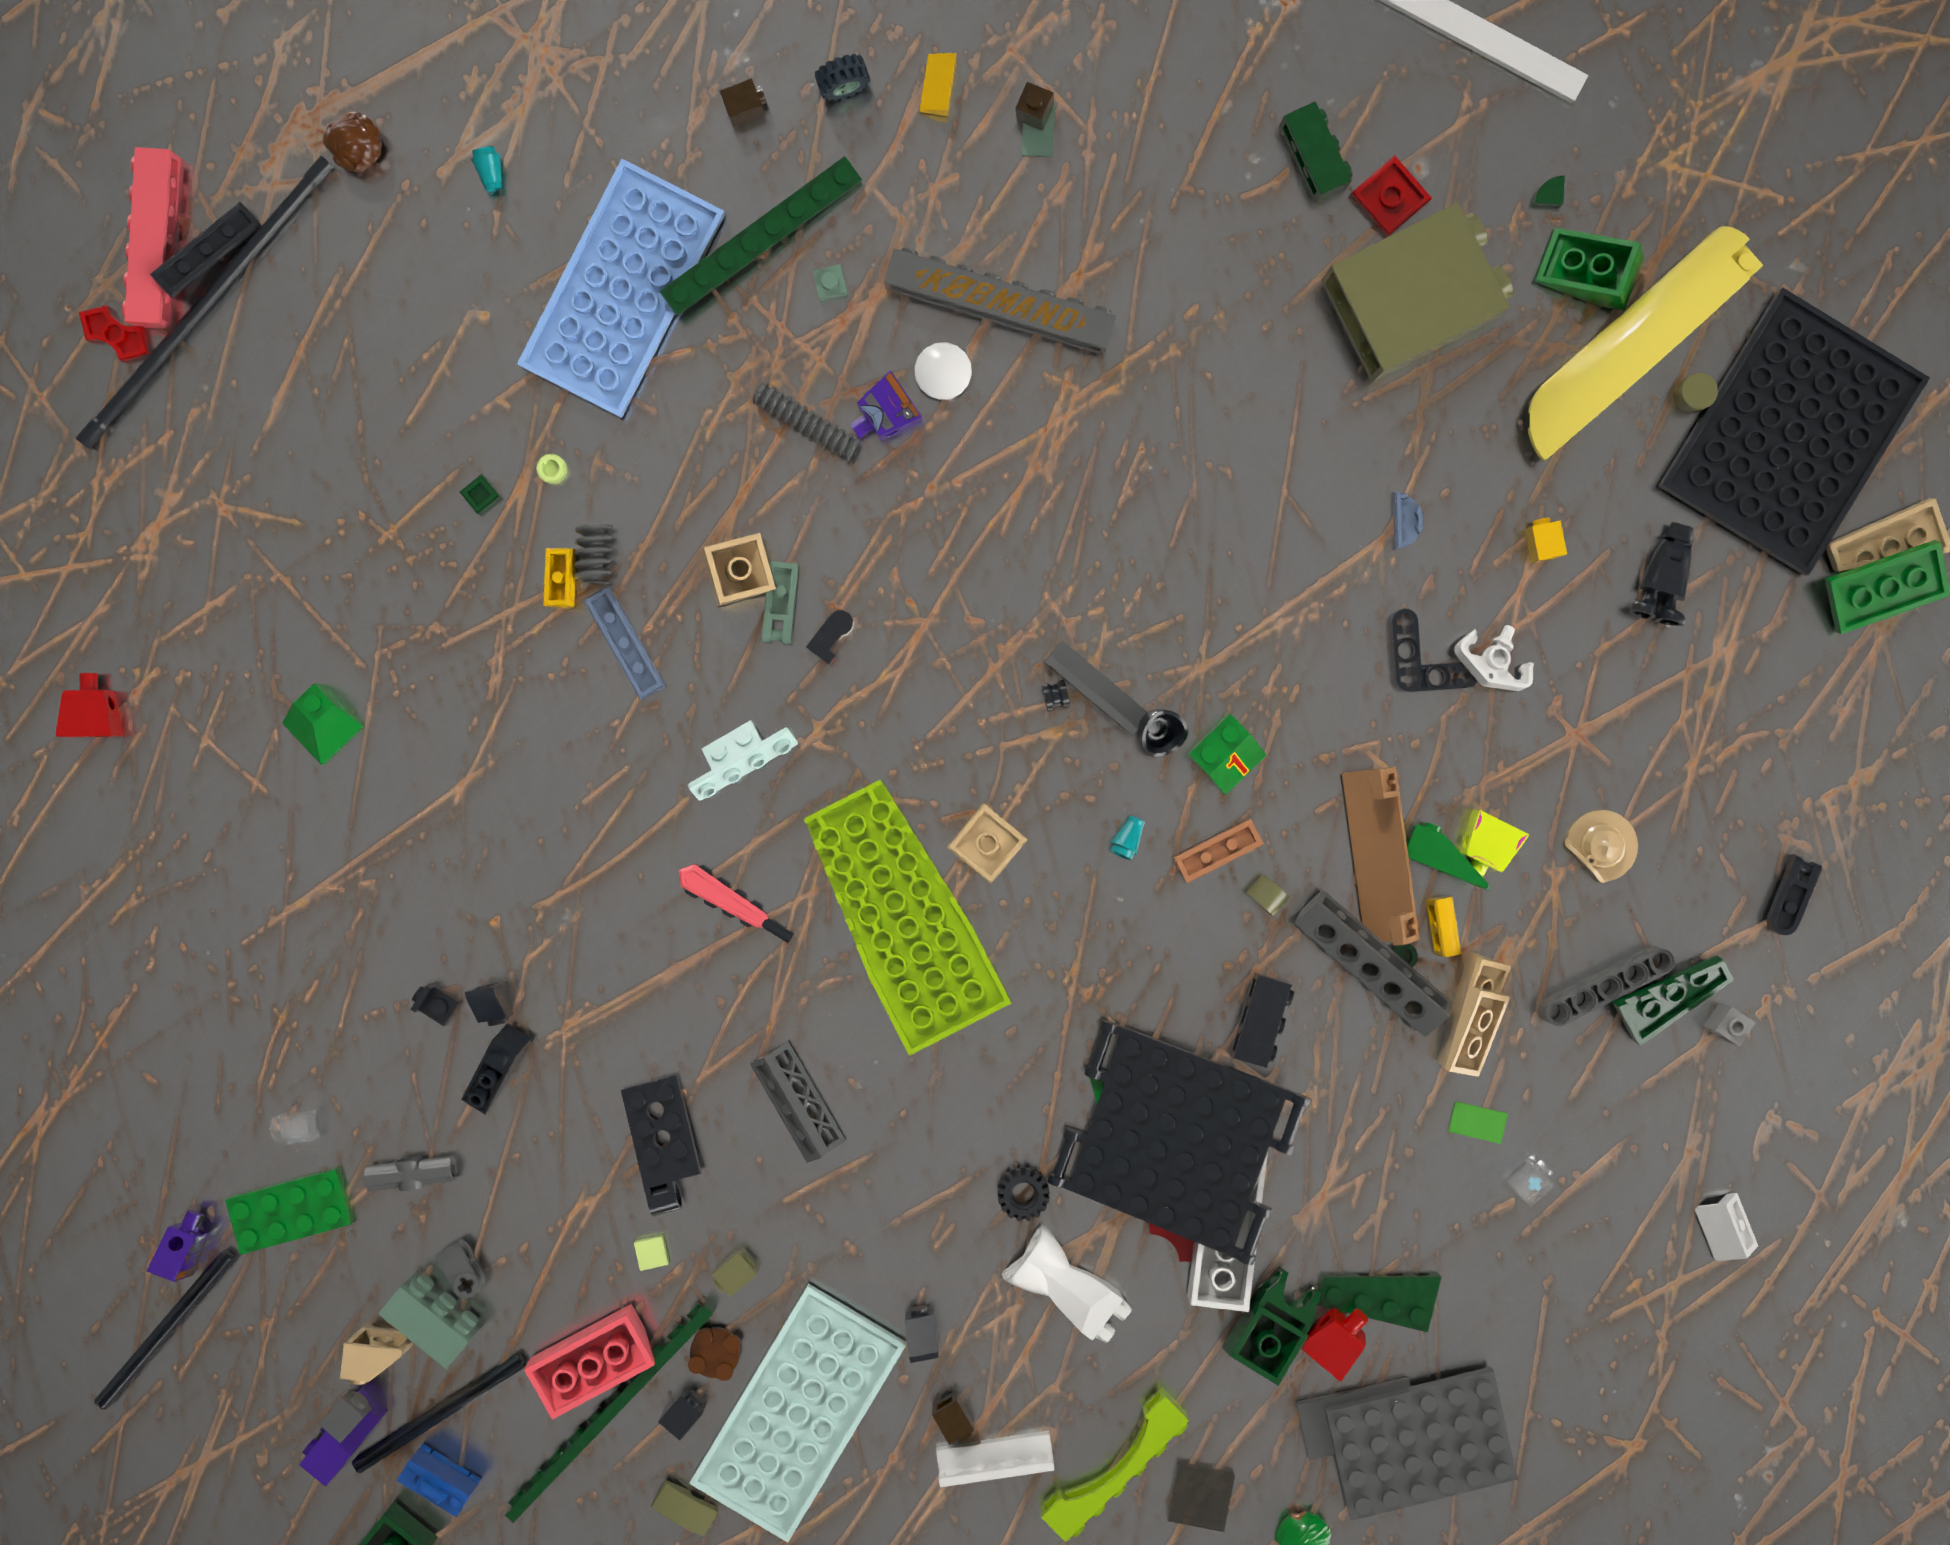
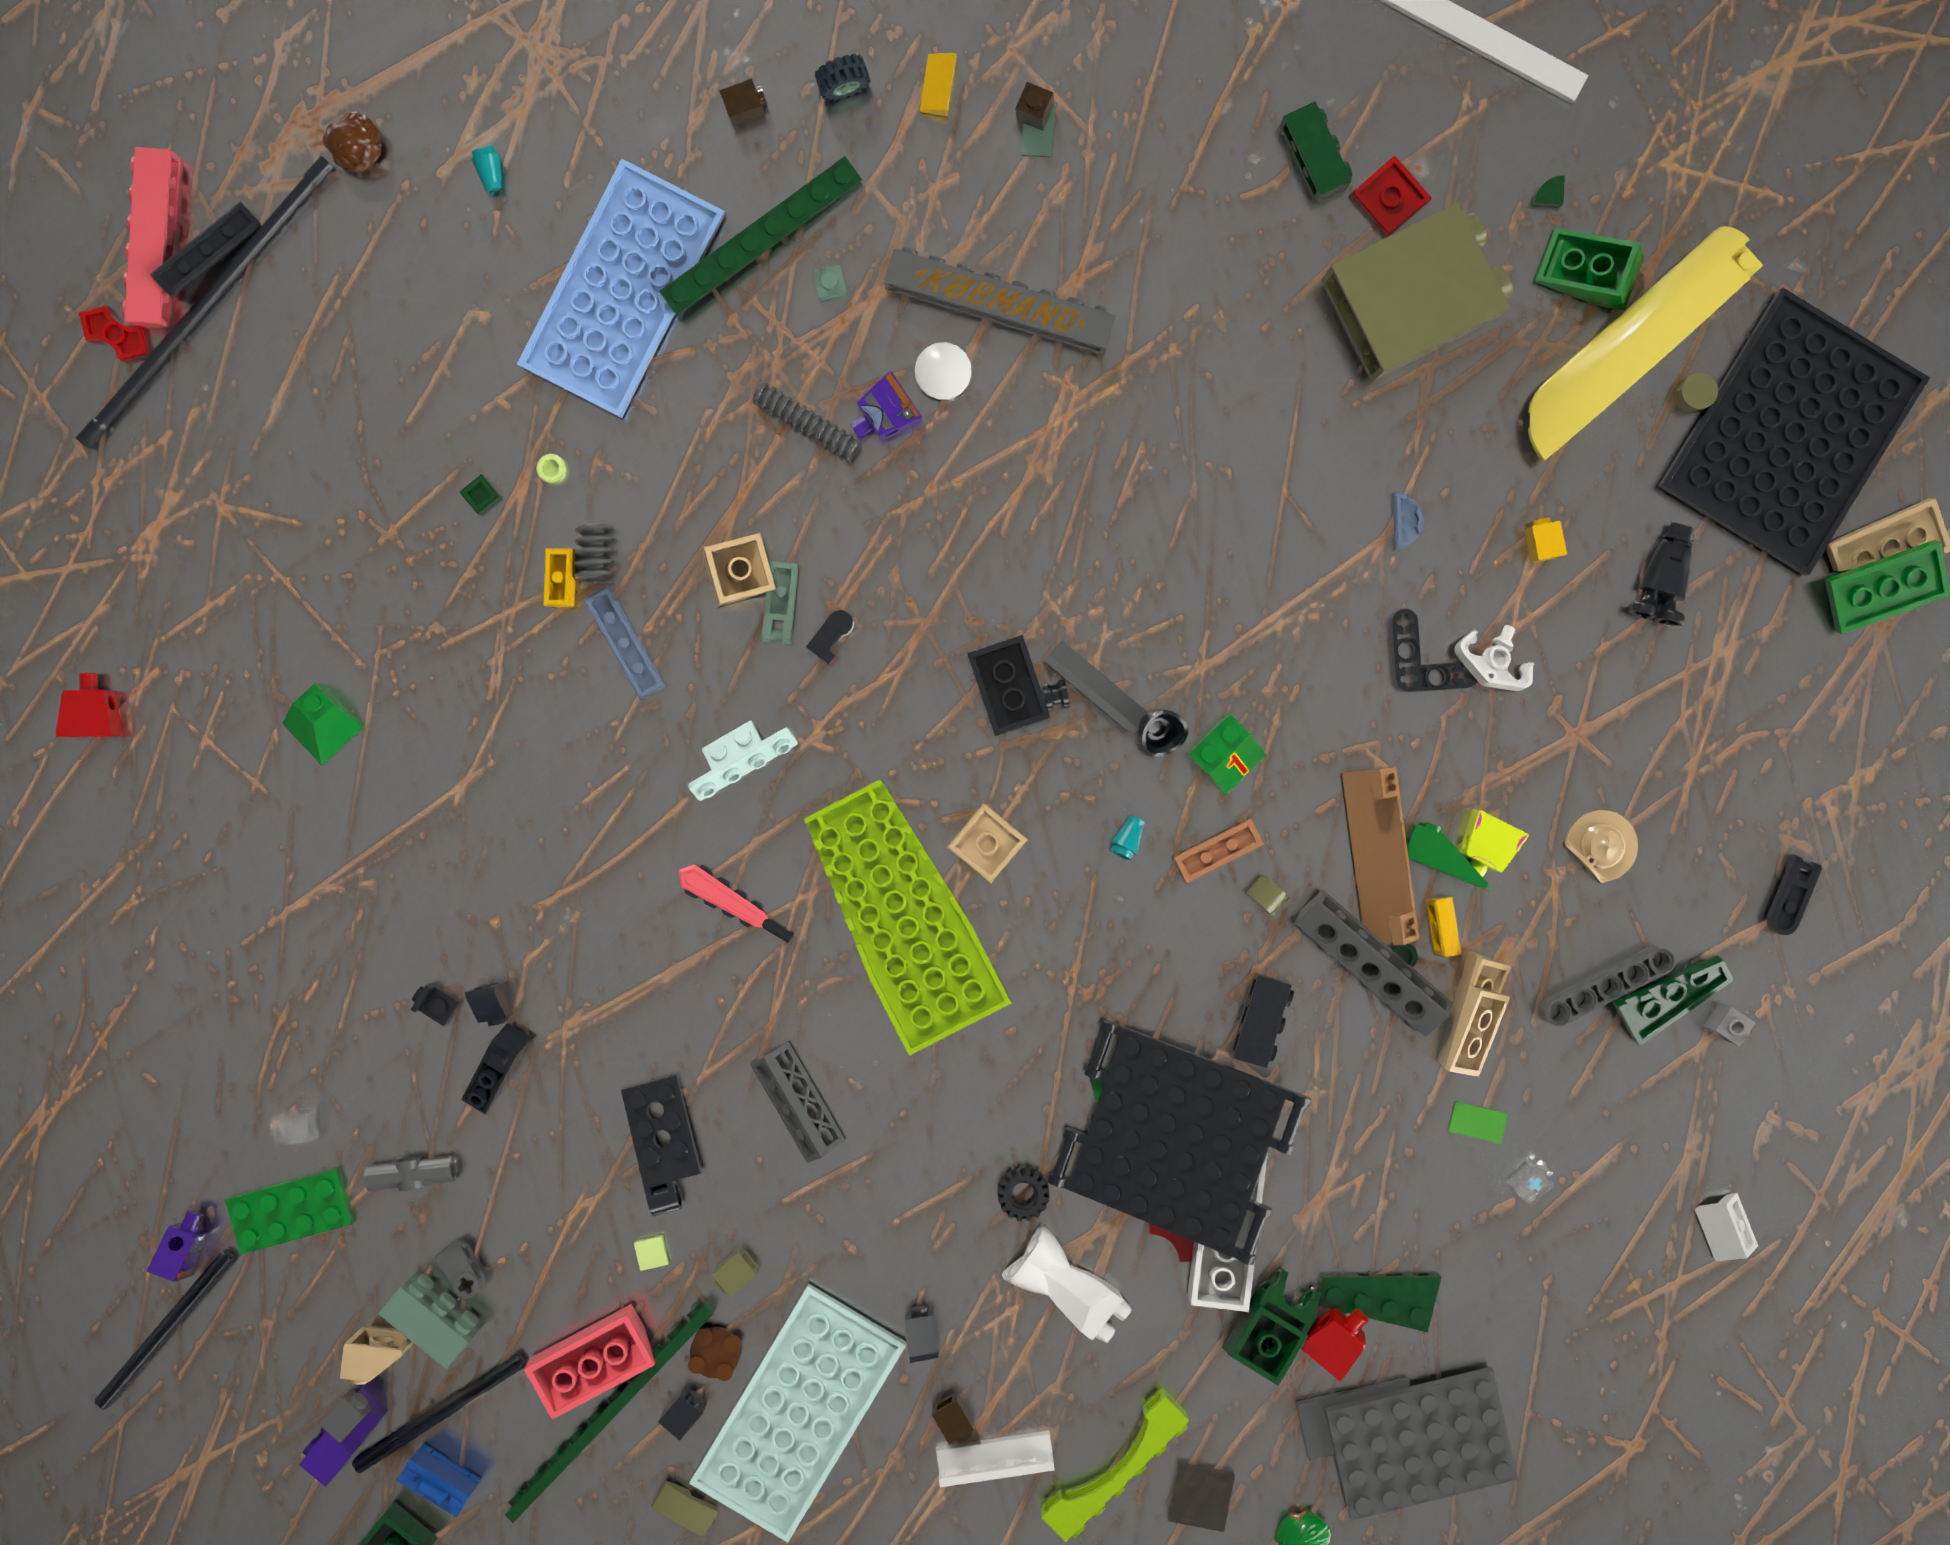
none -> black brick [967,635,1050,736]

